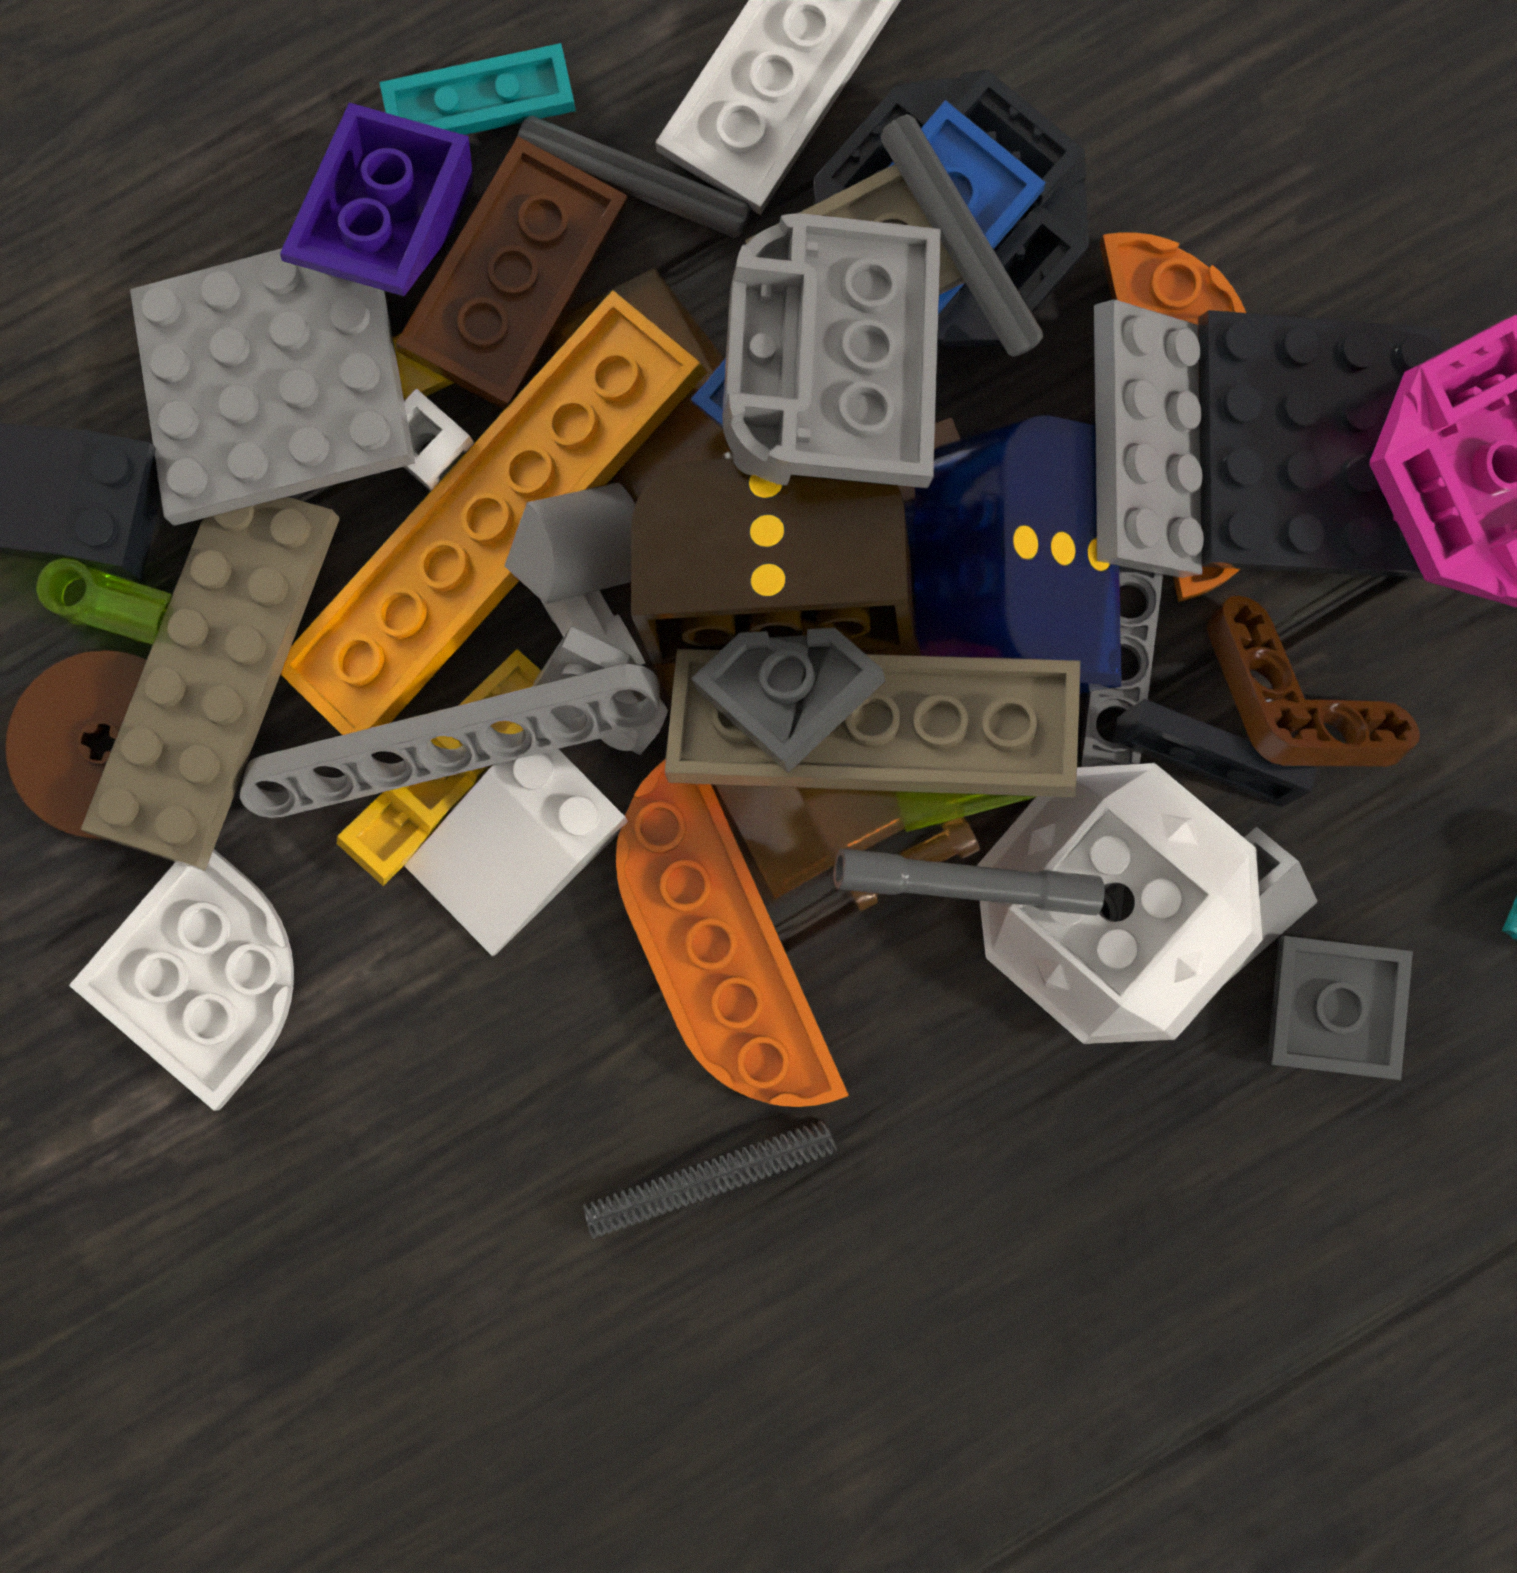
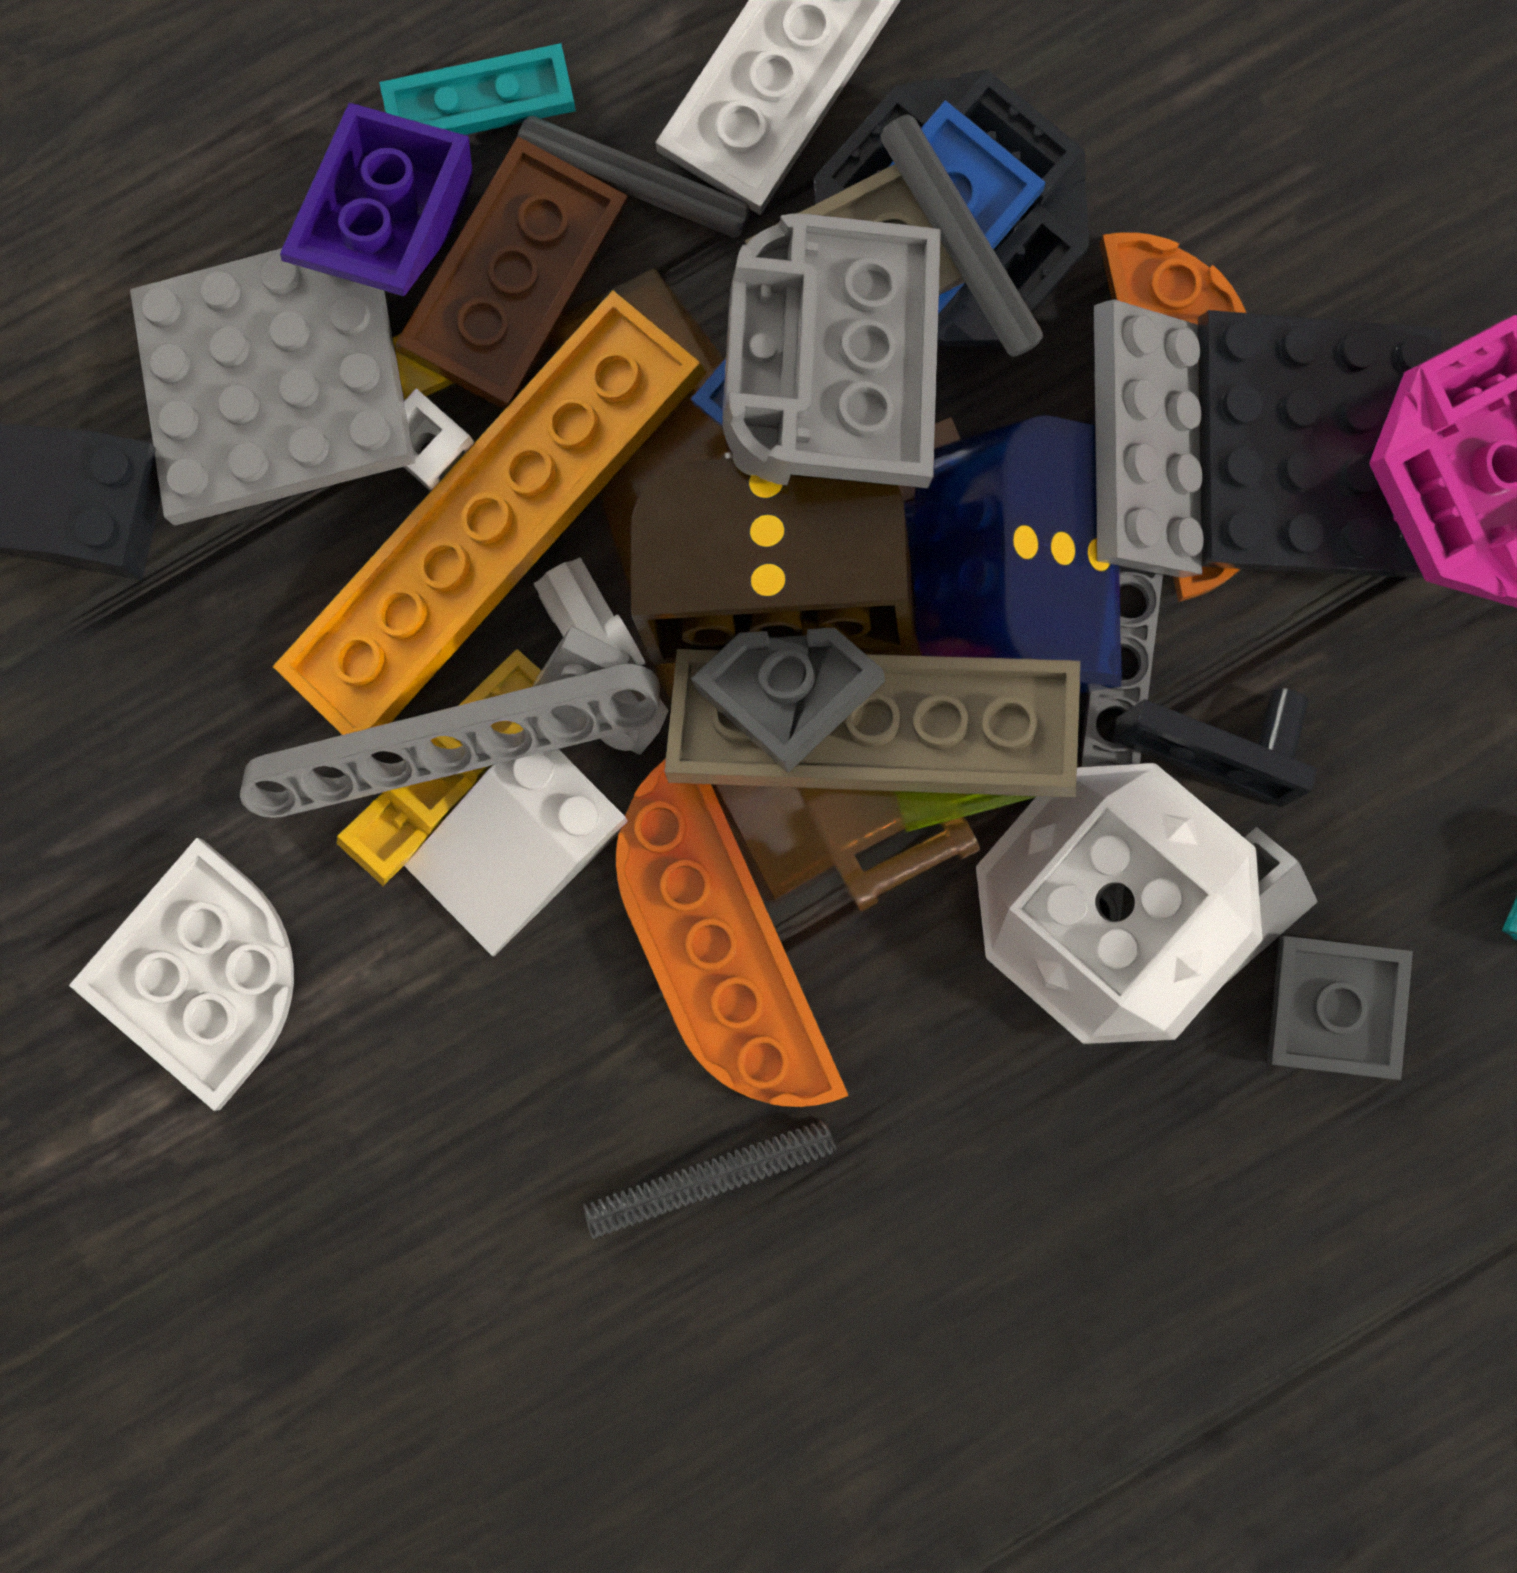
reddish brown piece [6,650,147,840] -> none
clear neon green piece [36,558,173,646] -> none
dark tan plate [81,497,340,871] -> none
light grey brick [504,482,635,604] -> none
dark grey piece [834,848,1105,916] -> none
reddish brown beam [1207,595,1420,767] -> none

